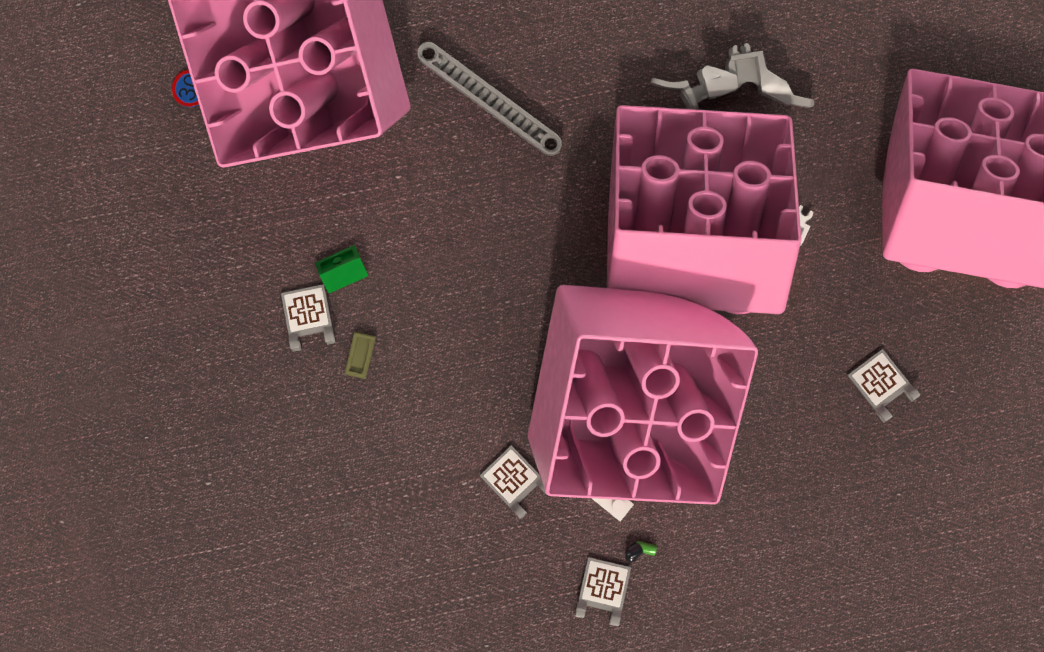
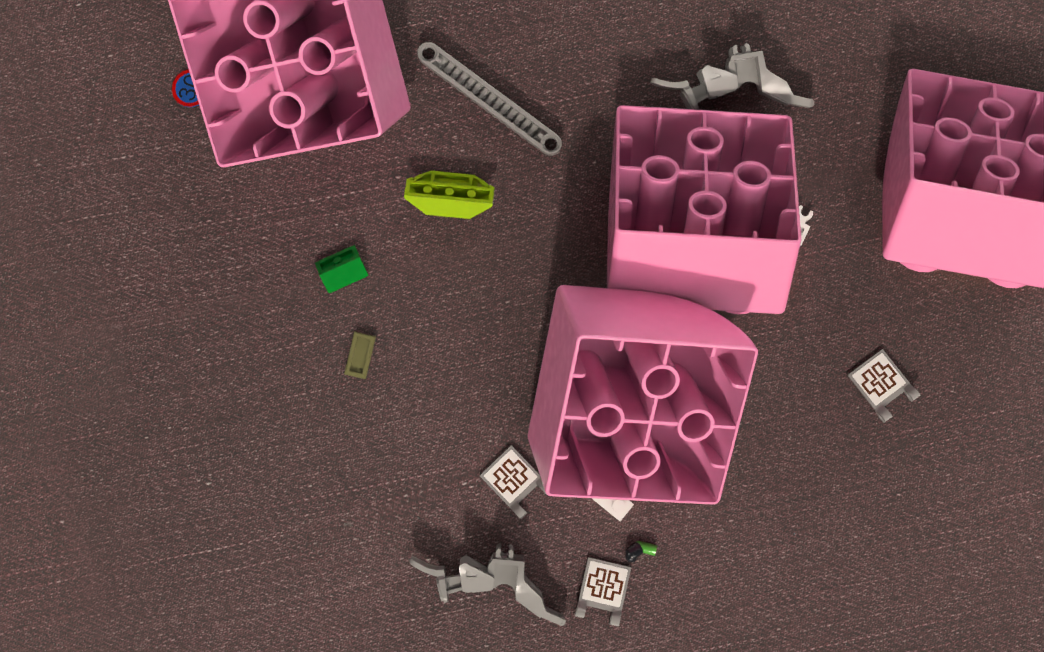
flag [281,284,336,352] -> none
none -> lime wedge [404,171,495,219]
none -> light grey piece [409,543,566,626]

